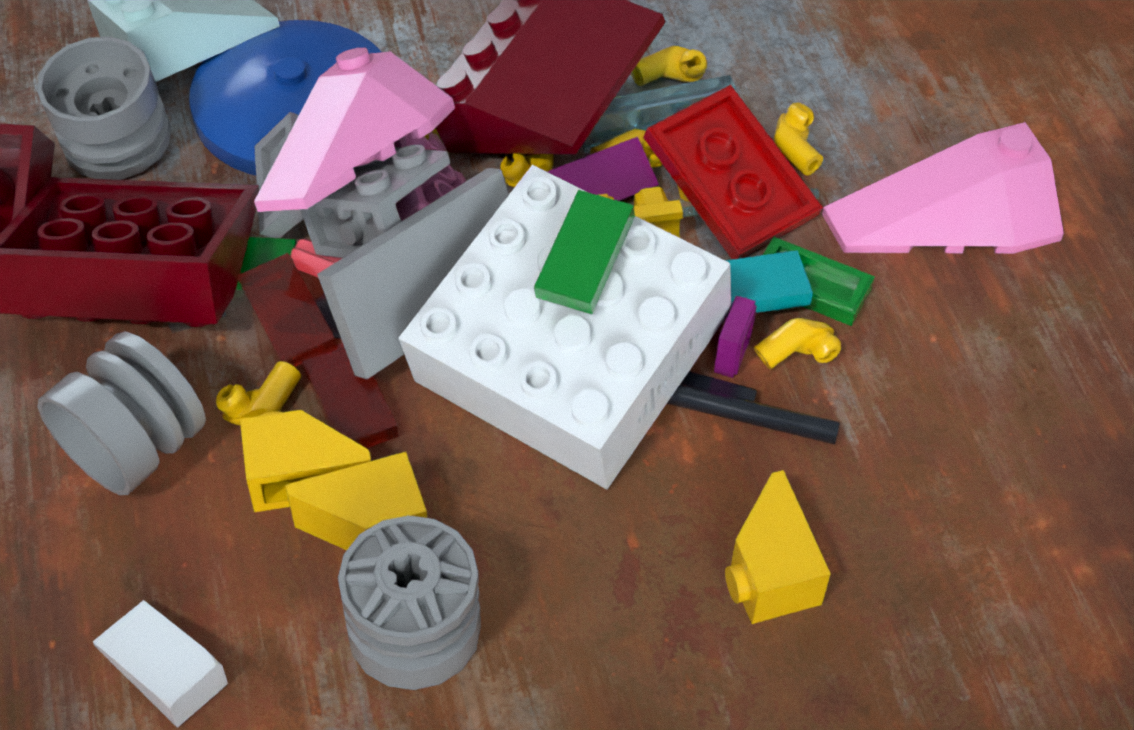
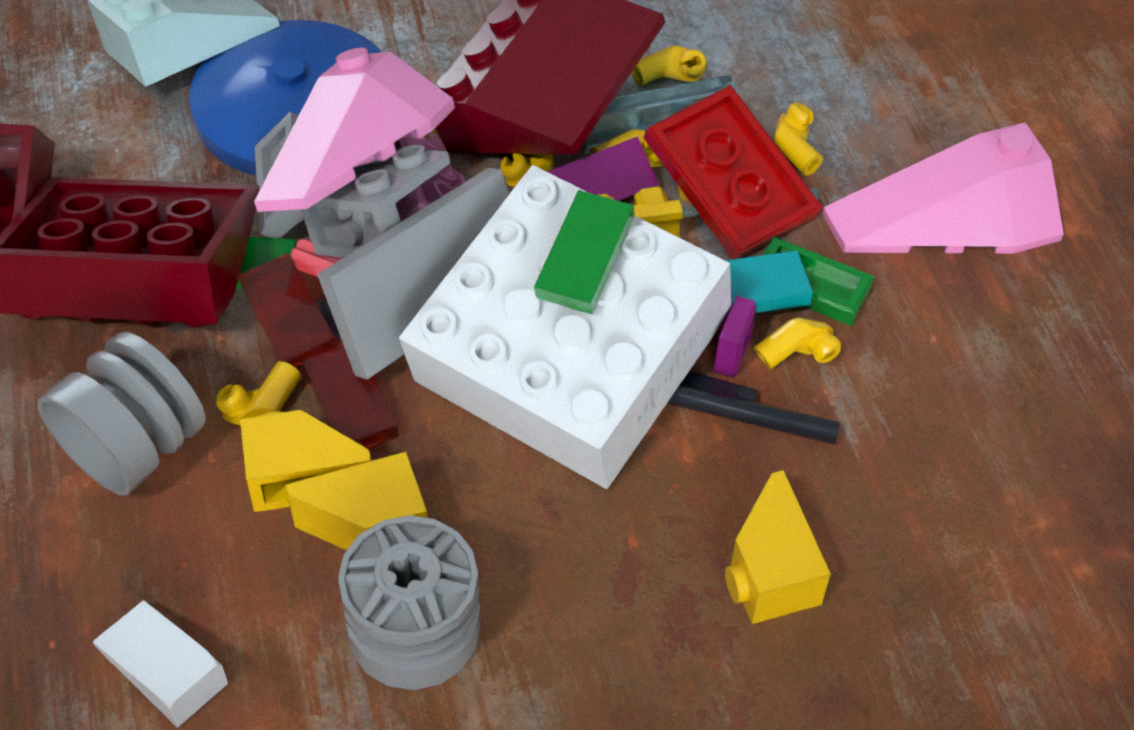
light grey wheel [36,37,171,180] -> none

